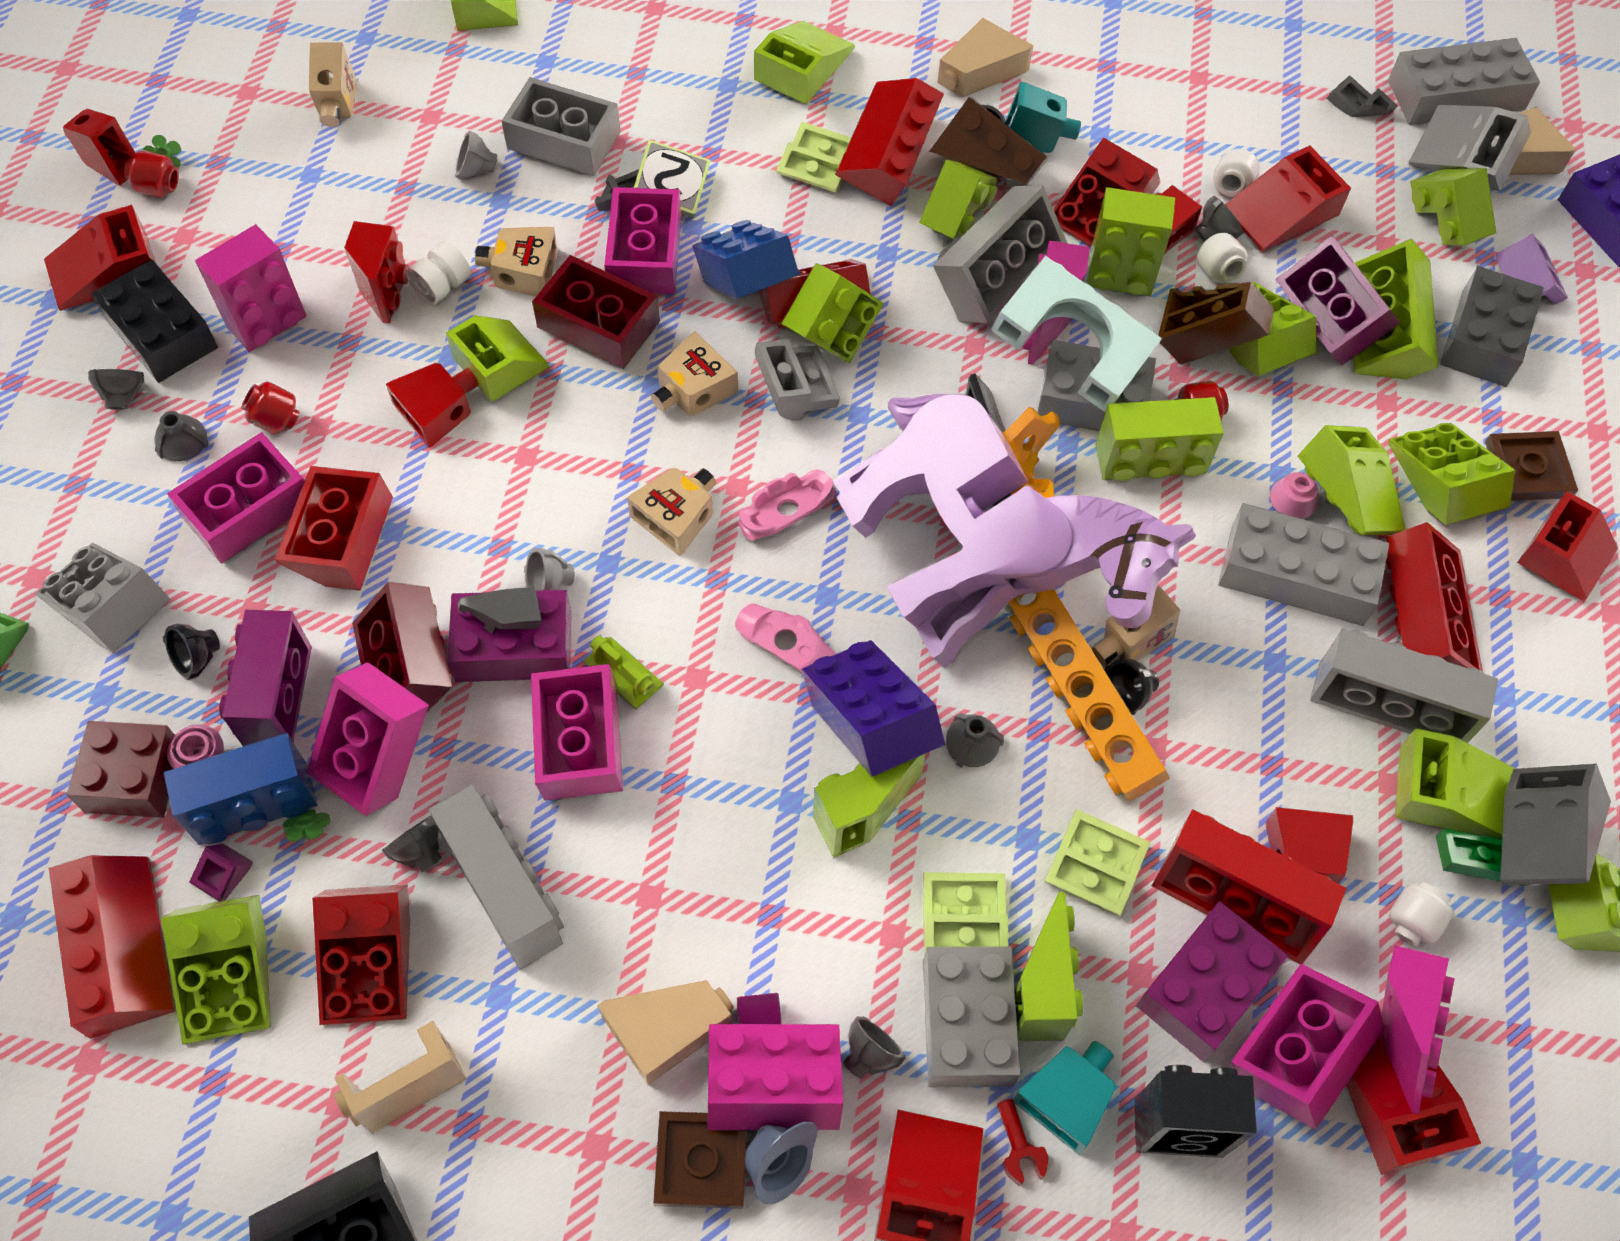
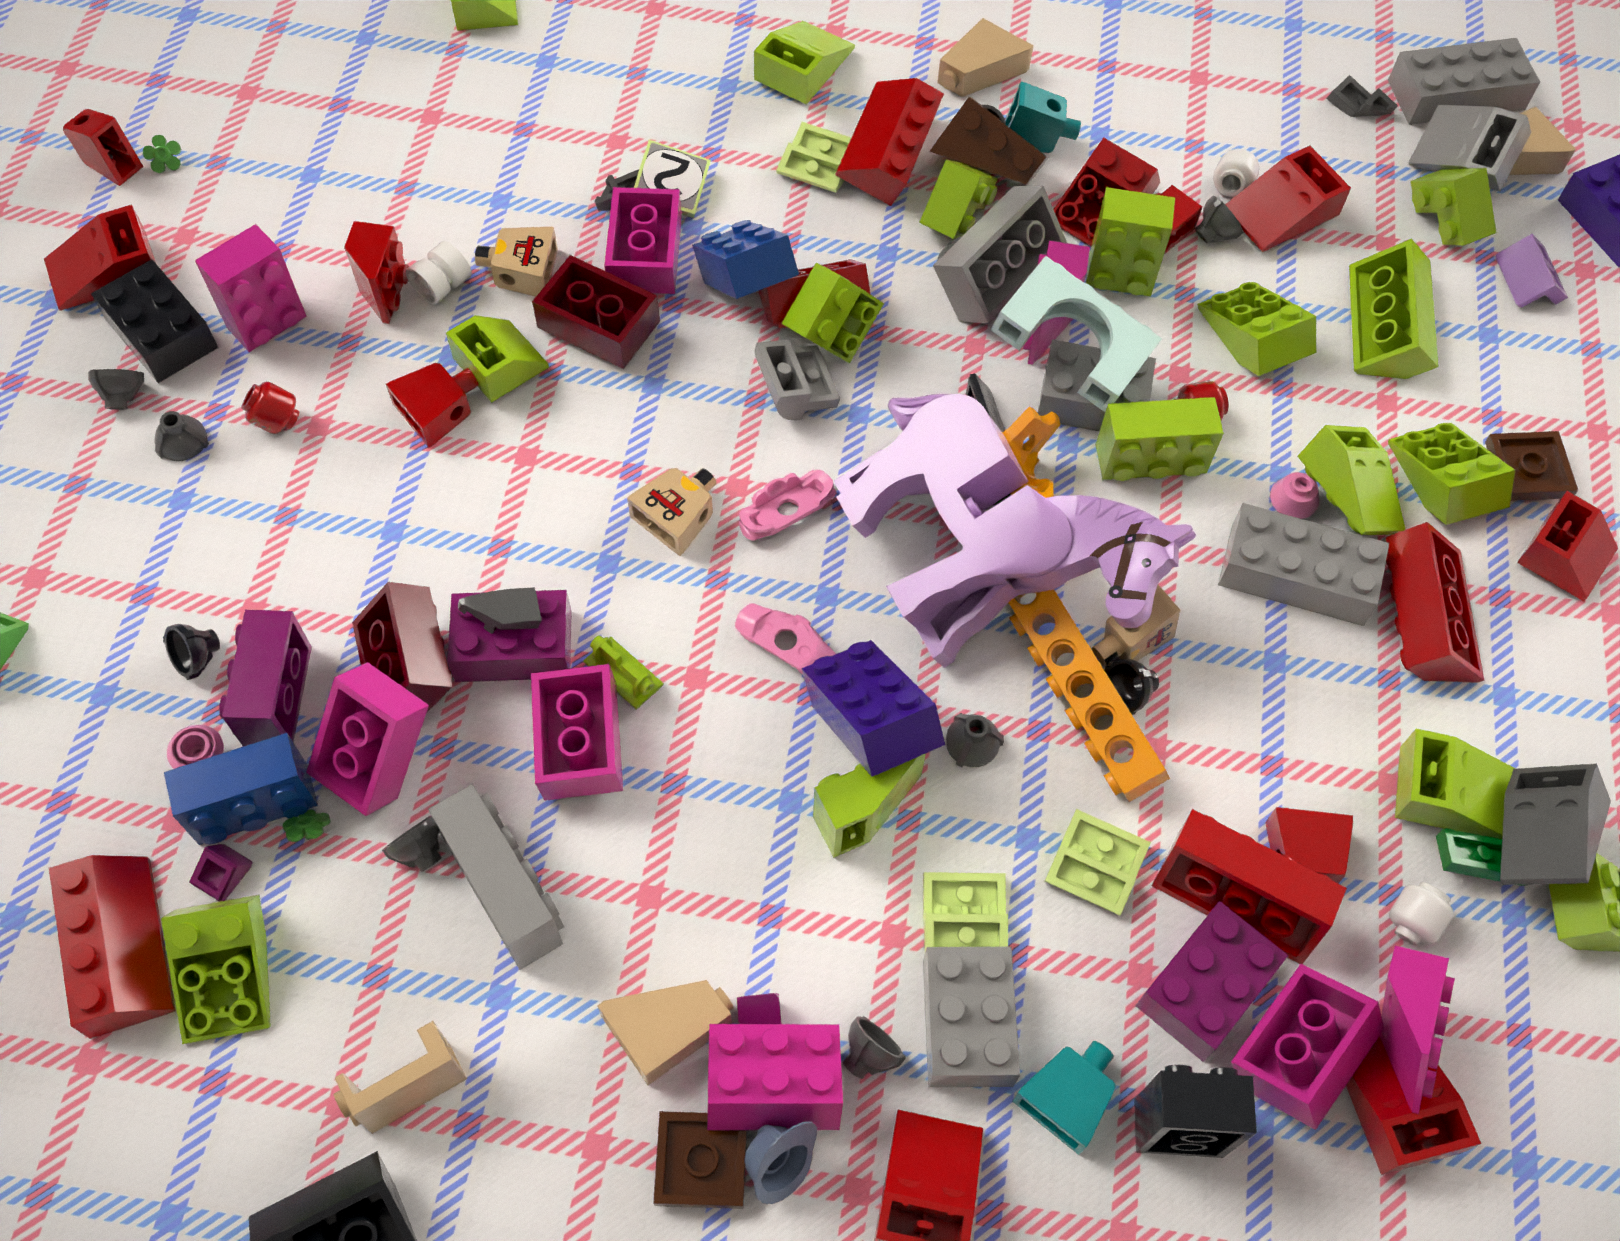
light grey slope [35,542,171,653] -> none
brick [67,721,175,818] -> none
red head [124,150,179,198] -> none
dark pink brick [167,432,305,564] -> none
red slope [275,466,393,591] -> none
tan torso [309,42,357,127] -> none
red slope [312,884,410,1025] -> none
light grey piece [455,131,497,180] -> none
light grey brick [501,77,621,176] -> none
light grey piece [524,548,575,591] -> none
tan torso [651,331,738,415] -> none
red bar [997,1098,1048,1186] -> none
lime slope [1014,892,1083,1041] -> none
reddish brown wedge [1158,282,1275,365] -> none
white head [1197,233,1248,283] -> none
magenta brick [1275,235,1401,366] -> none
light grey brick [1310,628,1498,743] -> none
dark grey brick [1439,265,1544,387] -> none

